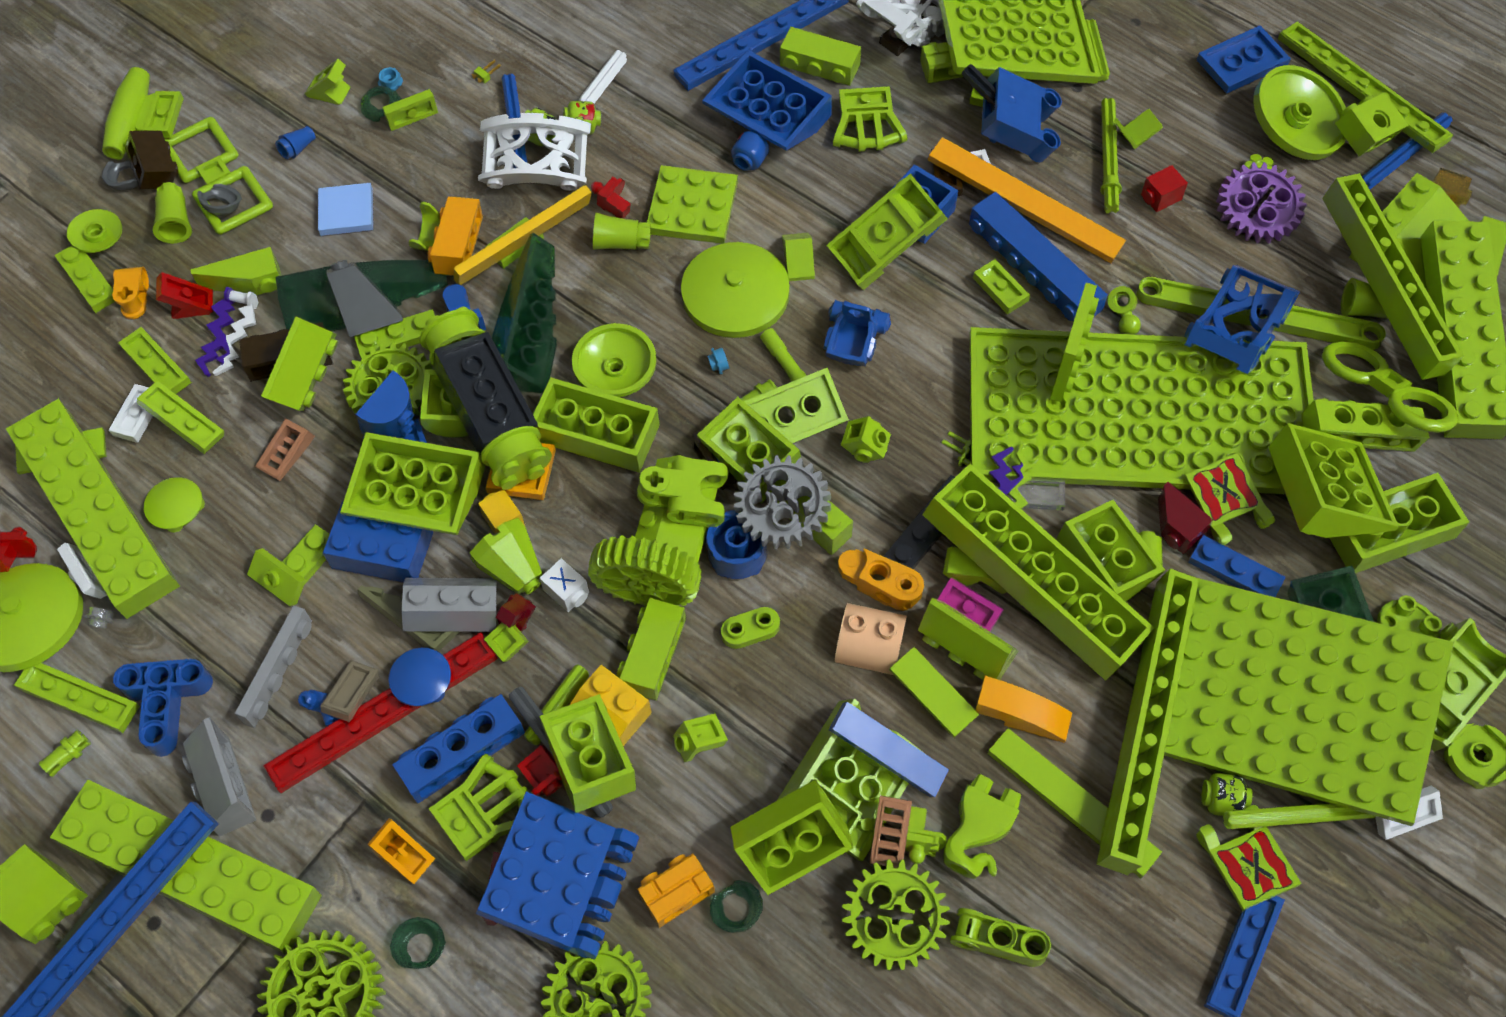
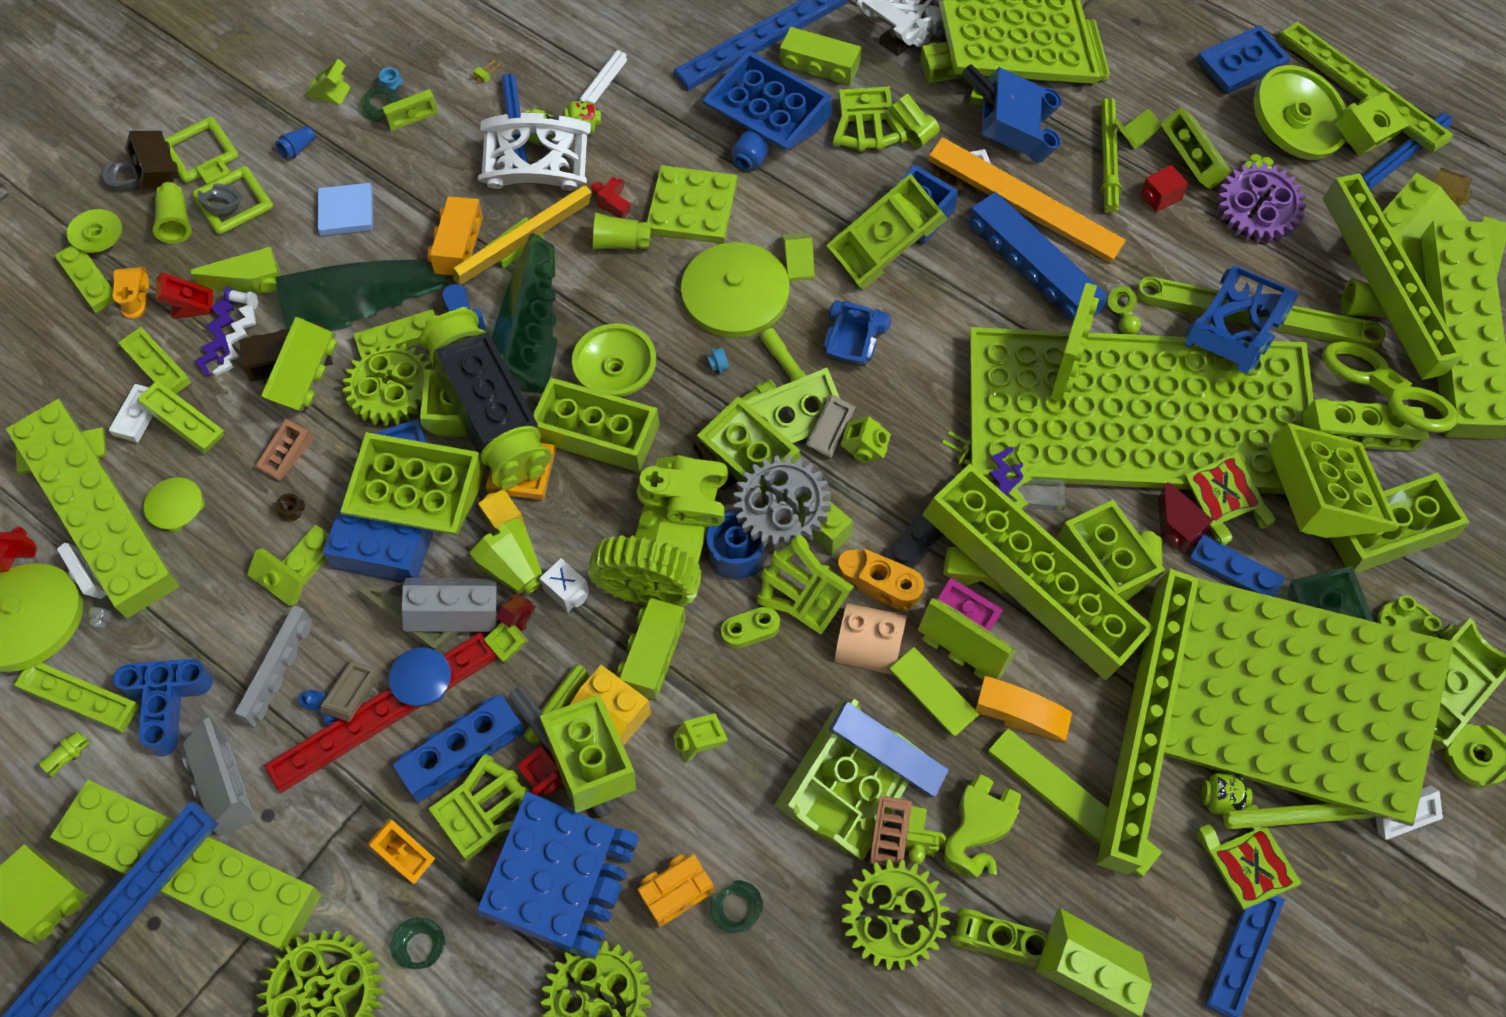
lime plate [102,67,184,160] -> none
dark grey slope [327,260,403,337] -> none
blue brick [355,370,416,438] -> none
lime helmet [408,202,440,251] -> none
lime brick [730,779,854,895] -> none
lime plate [973,259,1030,315] -> none
none -> dark brown plate [276,493,305,521]
none -> lime plate [757,535,854,635]
none -> dark tan tile [804,394,856,458]
none -> lime piece [889,94,940,149]
none -> lime slope [1036,908,1152,1017]
none -> lime brick [1160,107,1232,190]

